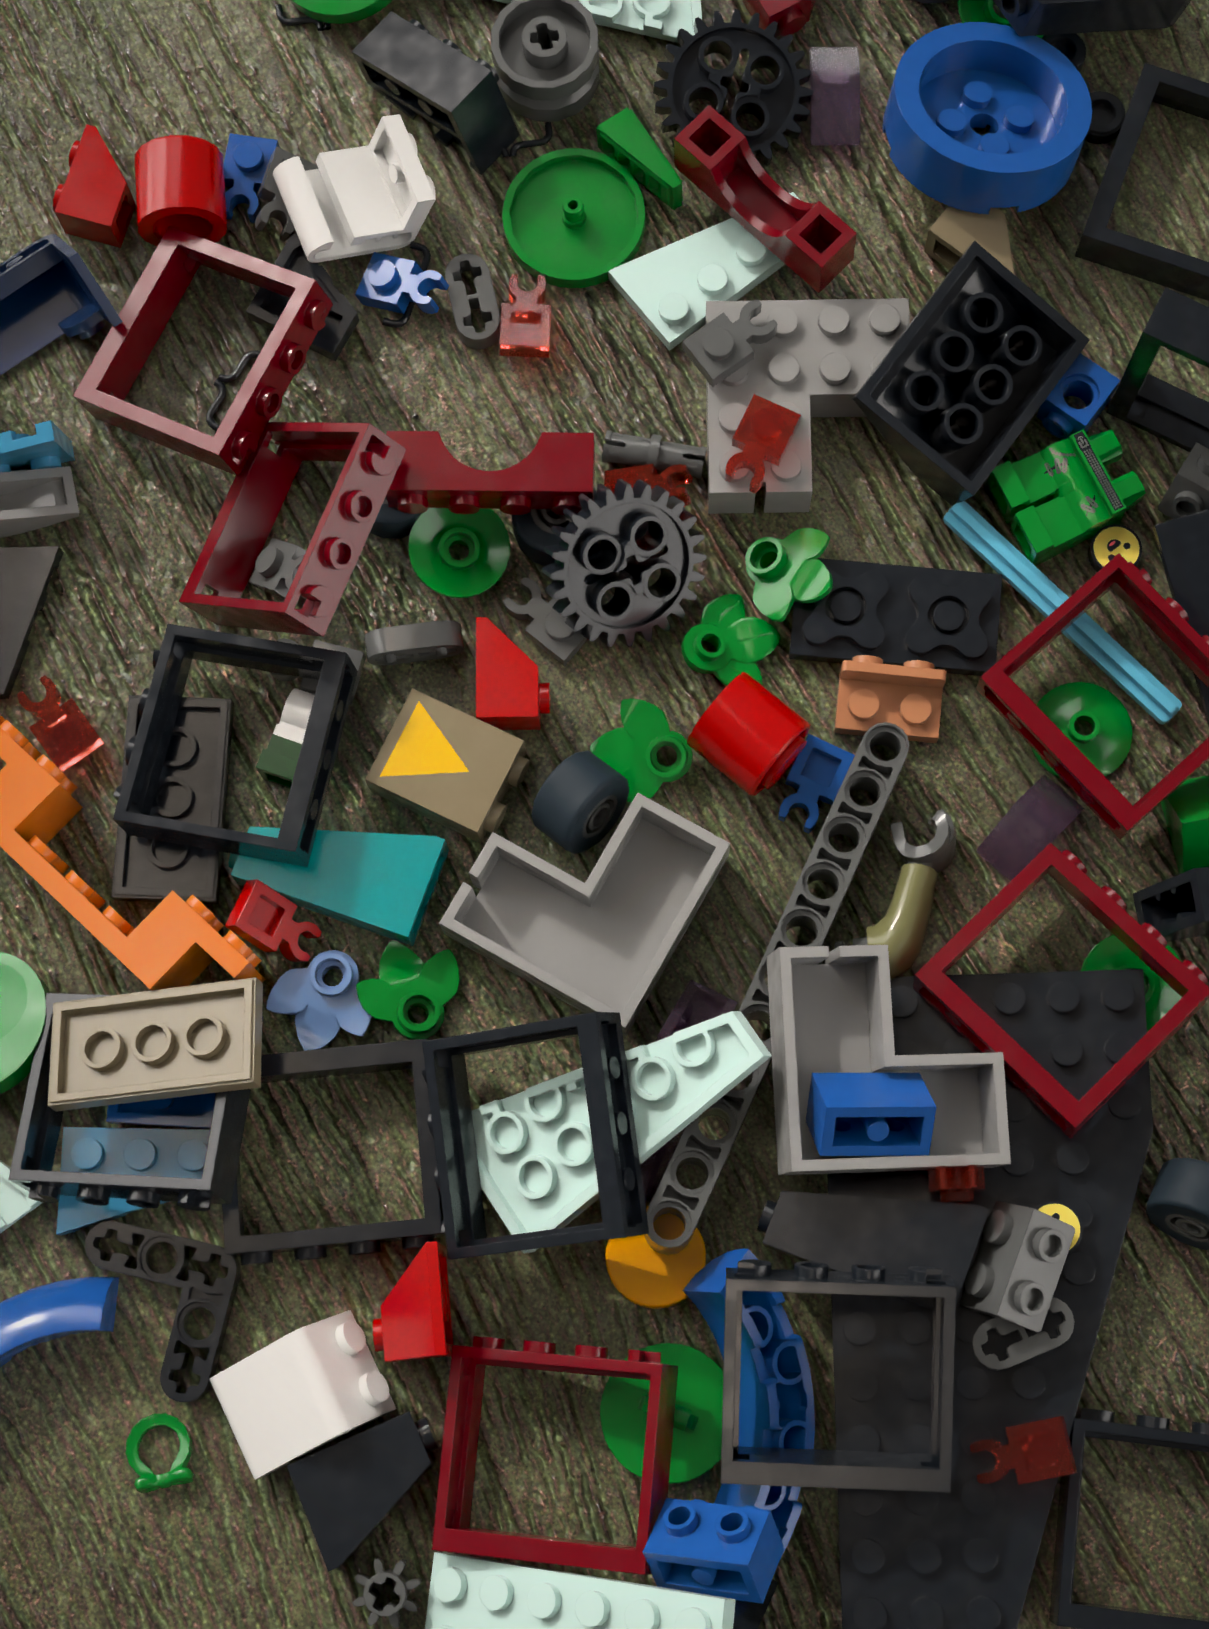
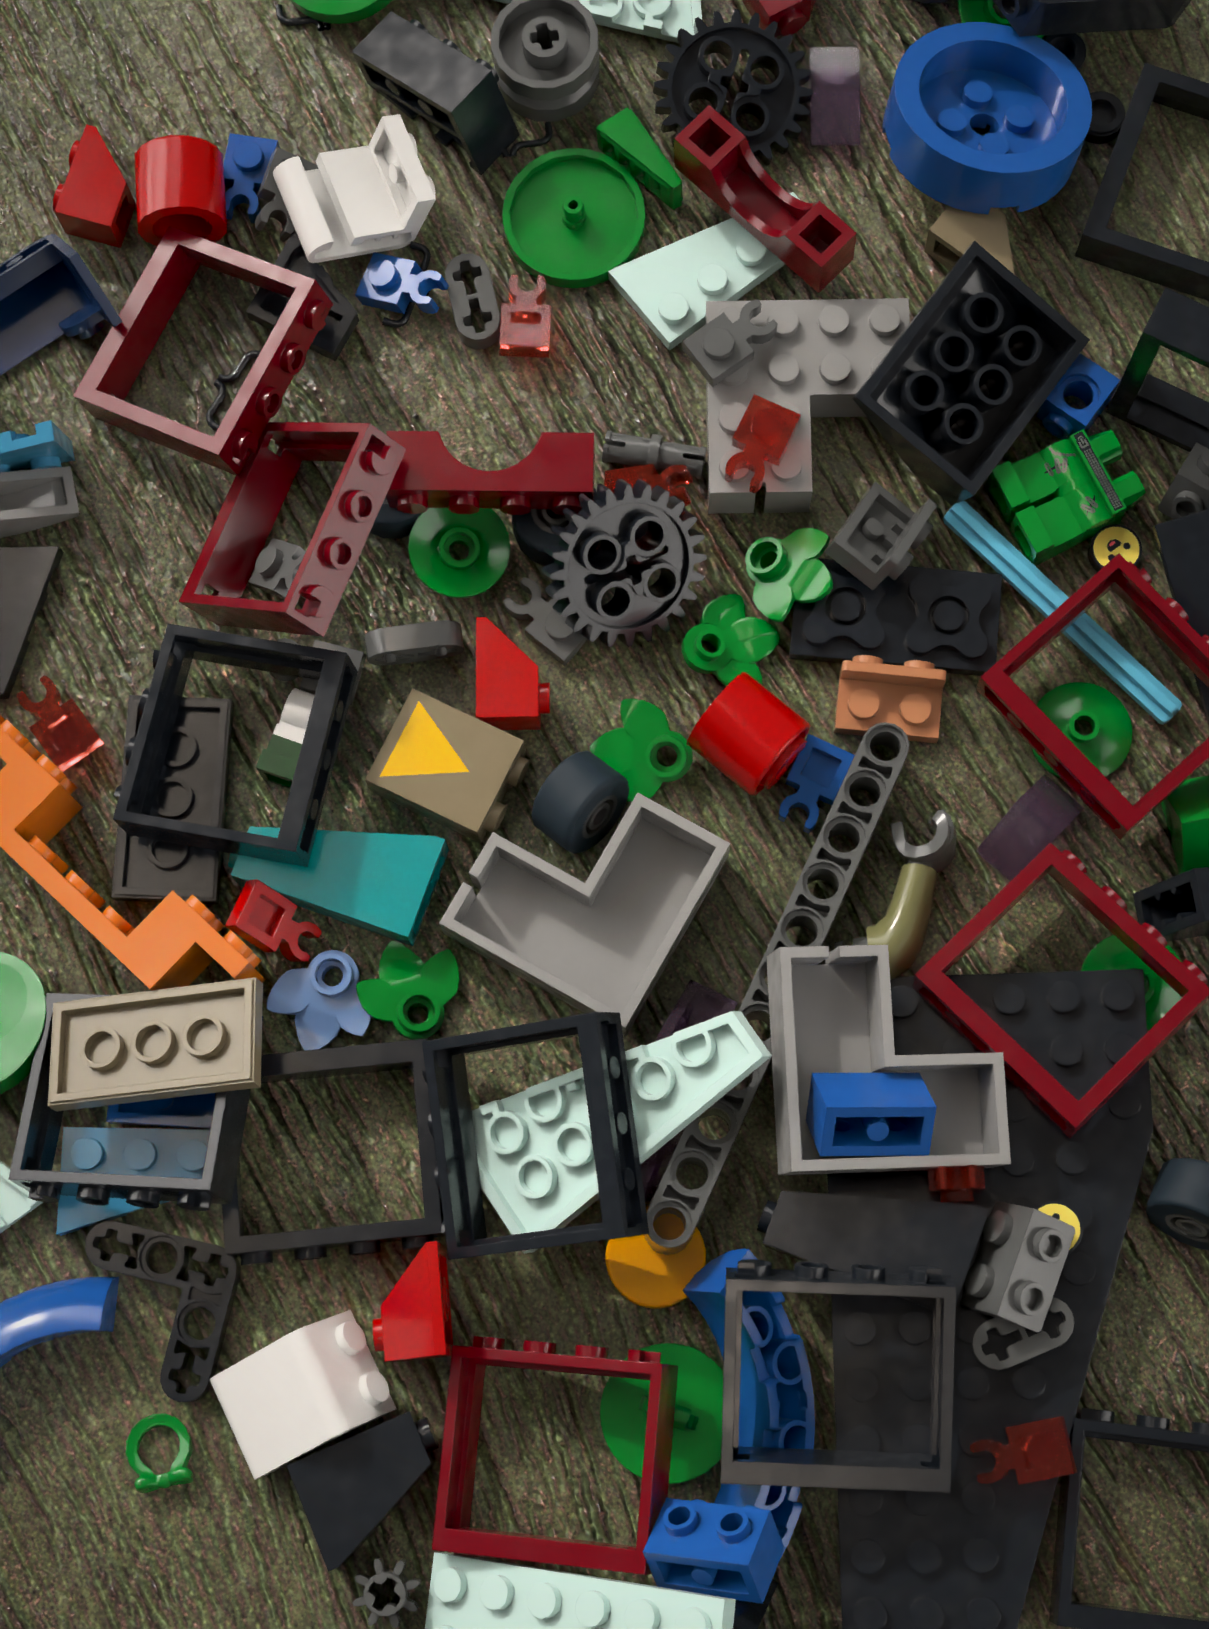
none -> dark grey bracket [825,481,937,590]

